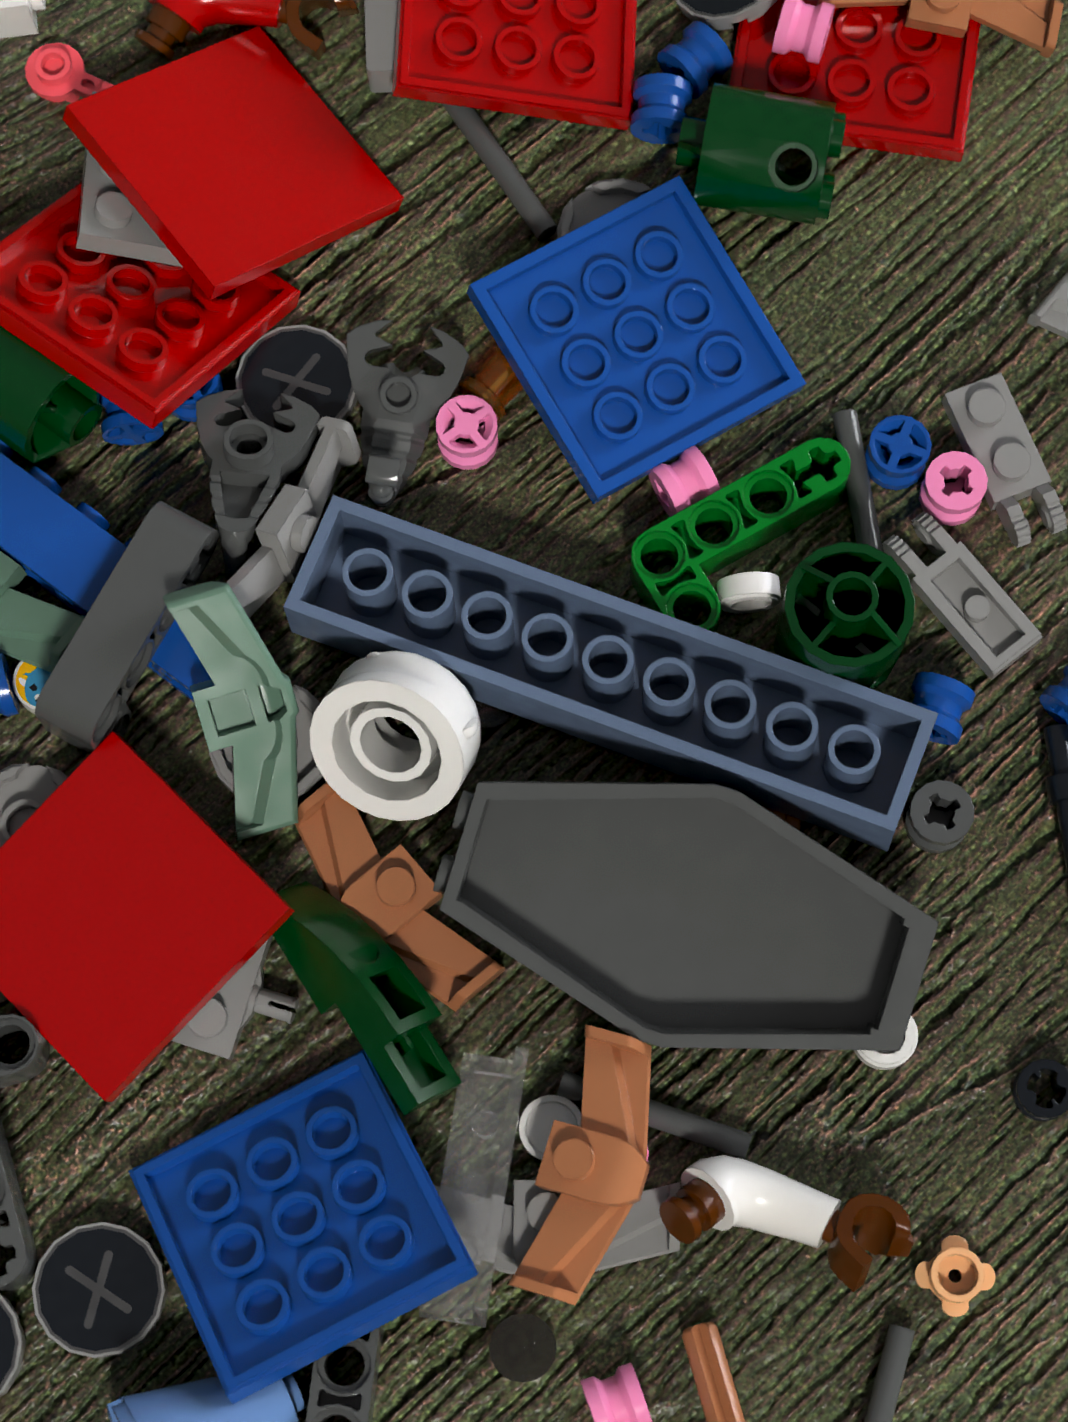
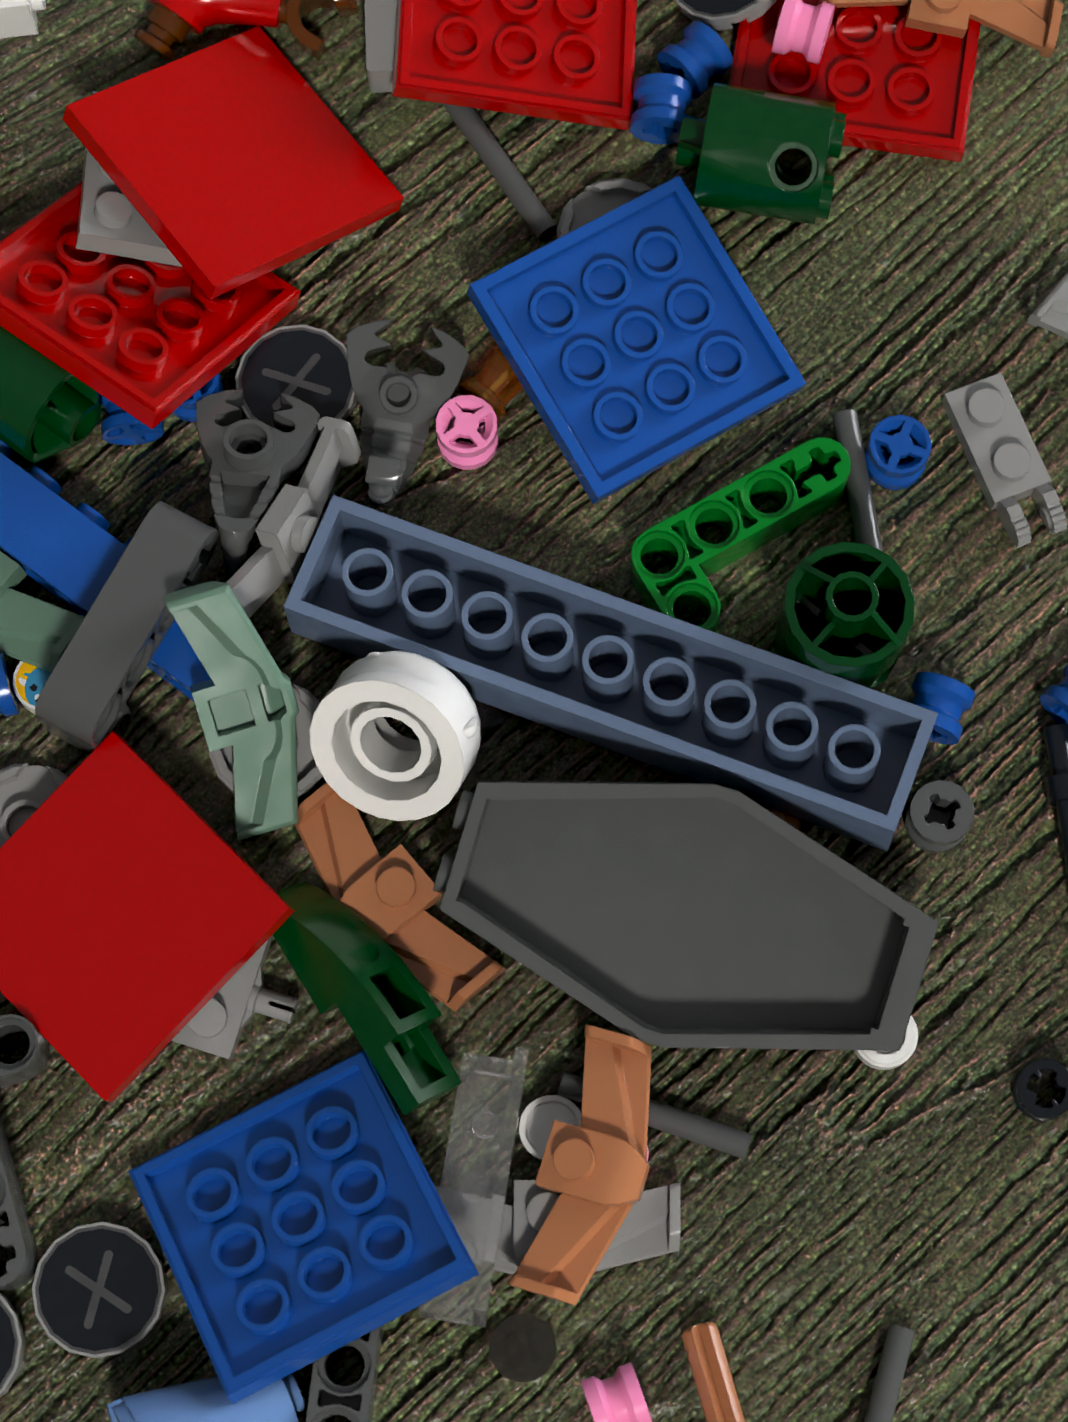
coral plate [25,42,114,103] -> none
bright pink wheel [648,445,720,517] -> none
piece [659,1155,914,1292] -> none
white tile [716,571,781,614] -> none
light grey hinge [882,511,1043,680] -> none
light nougat plate [914,1235,995,1317] -> none
bright pink wheel [919,451,988,526] -> none

